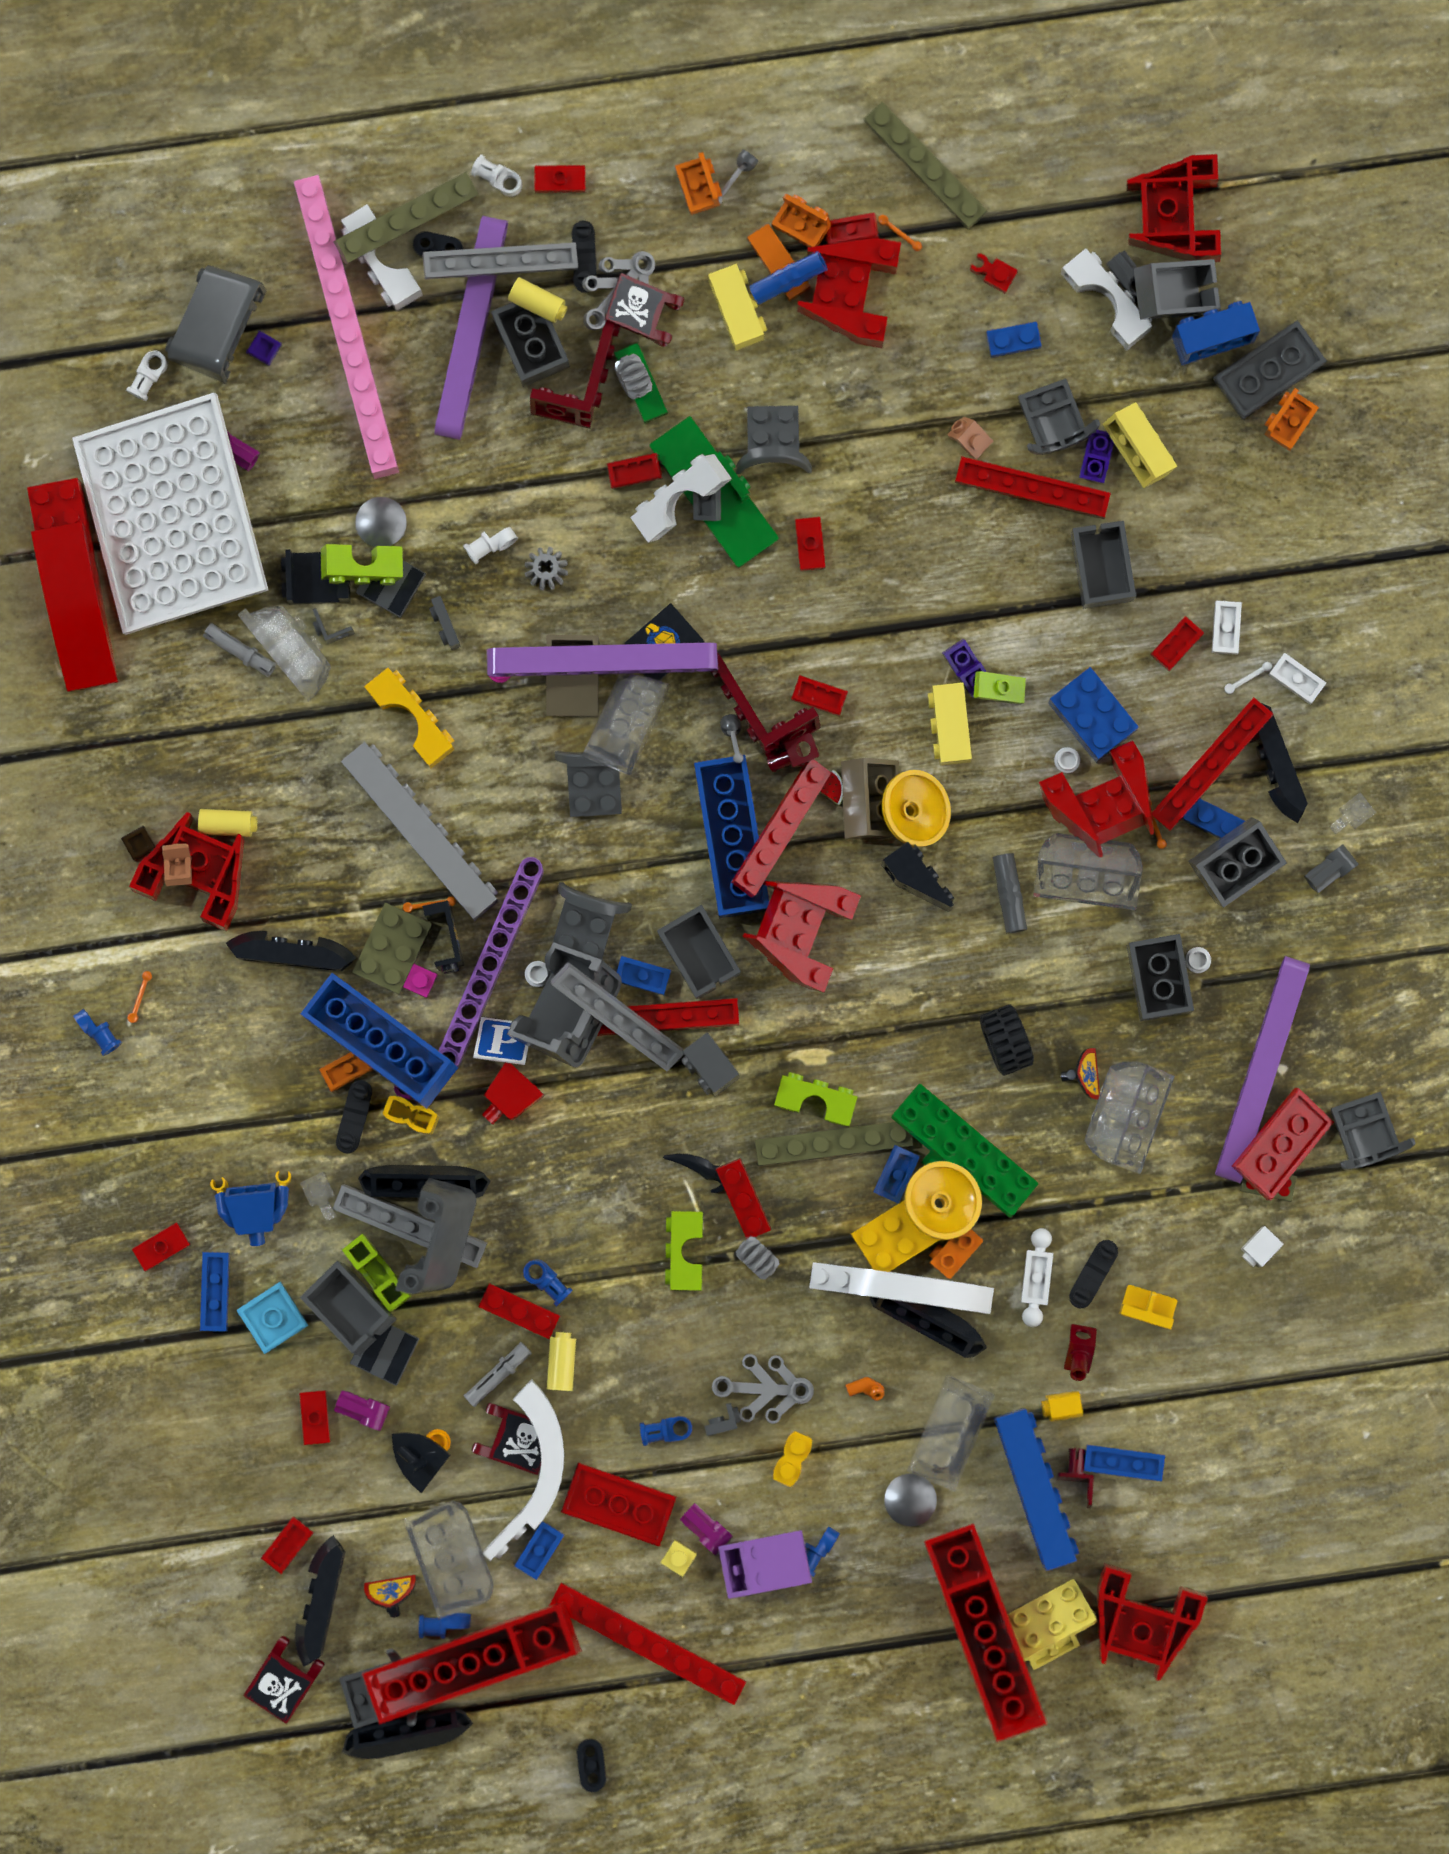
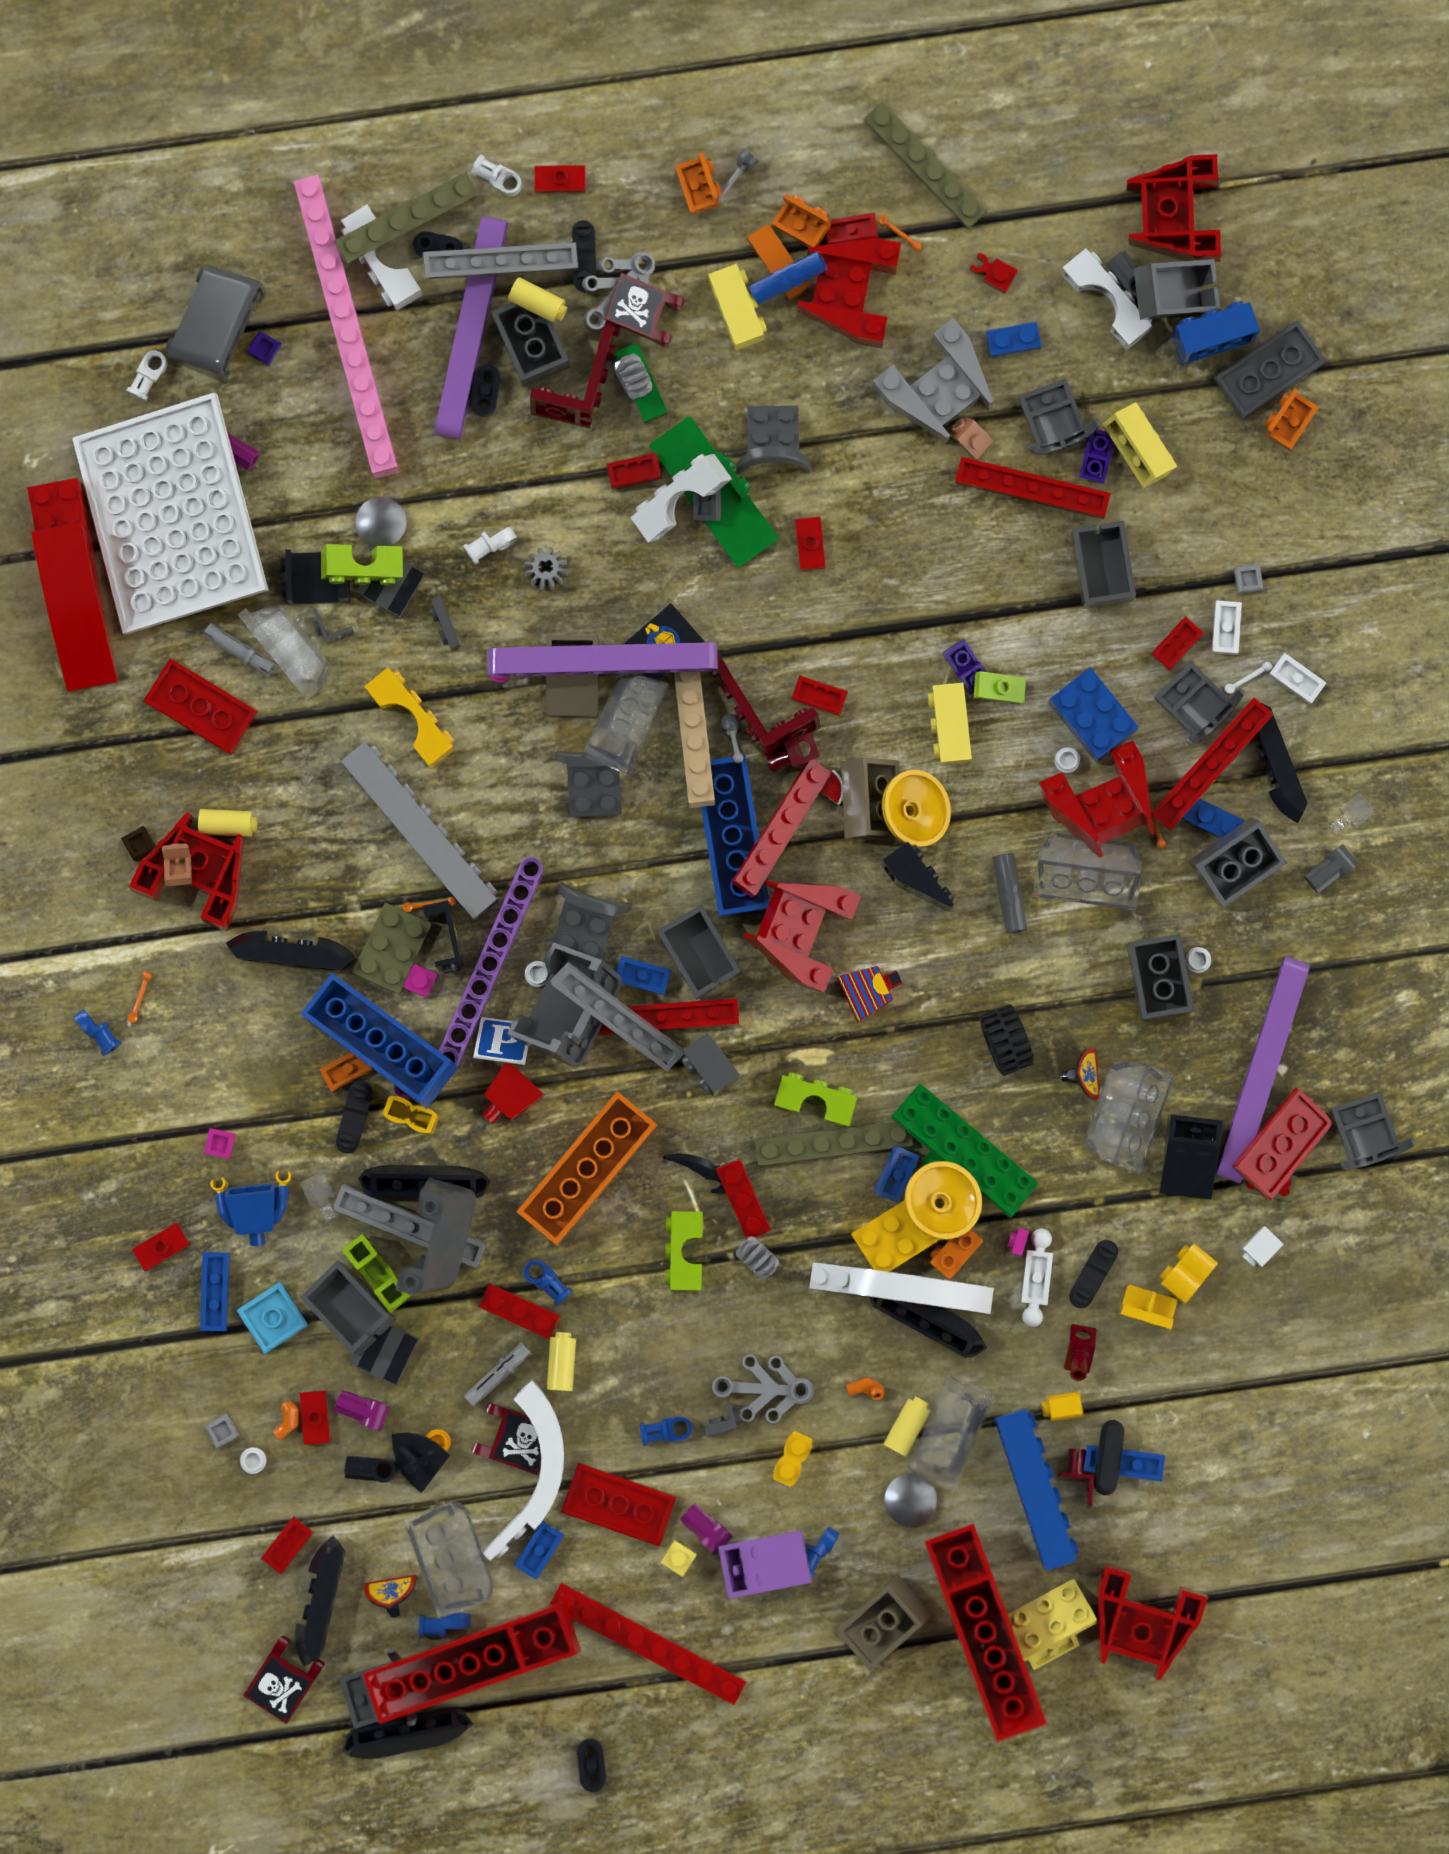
none -> red tile [143,658,258,755]
none -> dark pink plate [204,1128,236,1159]
none -> light grey tile [204,1413,240,1449]
none -> white plate [240,1447,267,1474]
none -> orange arm [272,1401,299,1441]
none -> black piece [345,1456,399,1483]
none -> black plate [471,365,501,417]
none -> orange brick [517,1091,658,1246]
none -> tan plate [674,672,715,808]
none -> dark tan slope [836,1575,933,1671]
none -> torso [837,966,903,1024]
none -> light grey wedge [872,318,993,444]
none -> light yellow brick [883,1396,931,1457]
none -> dark pink plate [1007,1228,1029,1256]
none -> black piece [1094,1420,1124,1495]
none -> dark grey piece [1154,661,1244,745]
none -> black slope [1159,1114,1223,1200]
none -> yellow brick [1159,1243,1218,1304]
none -> light grey tile [1233,564,1263,594]

